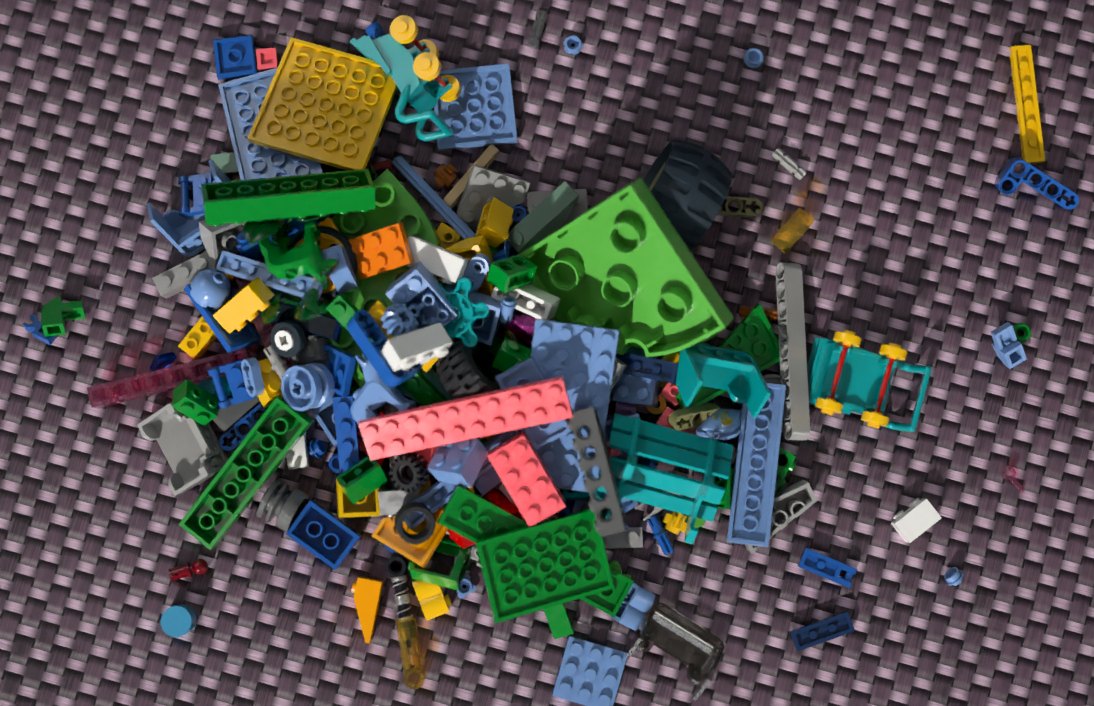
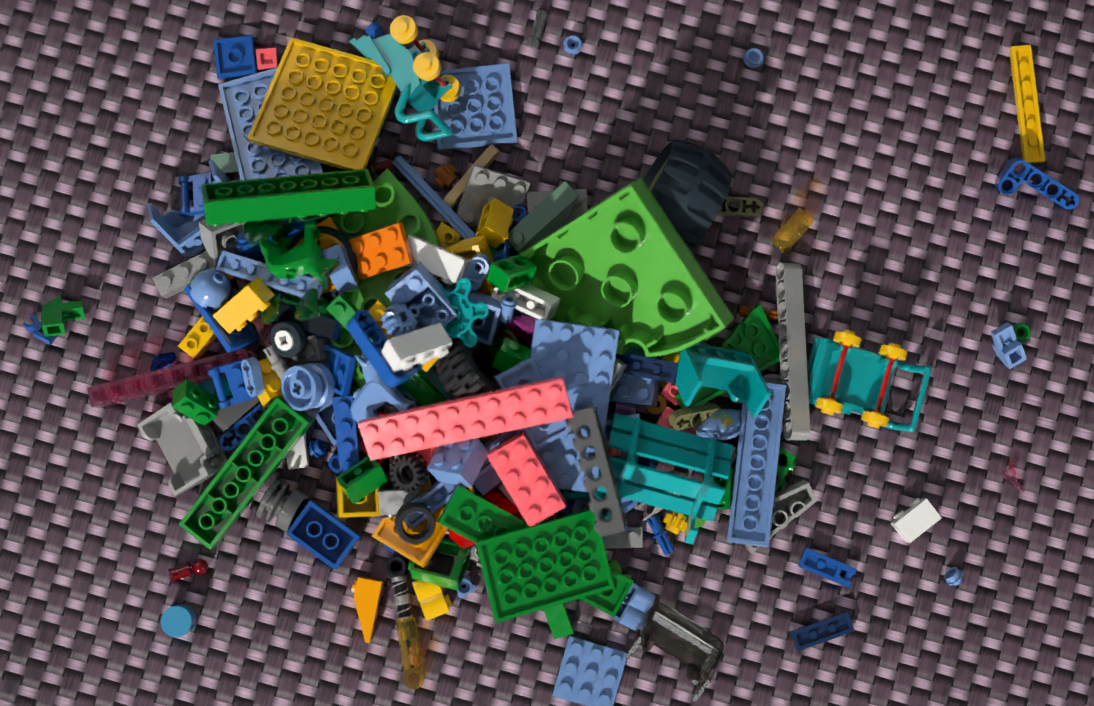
light grey axle [772,148,807,180] -> none

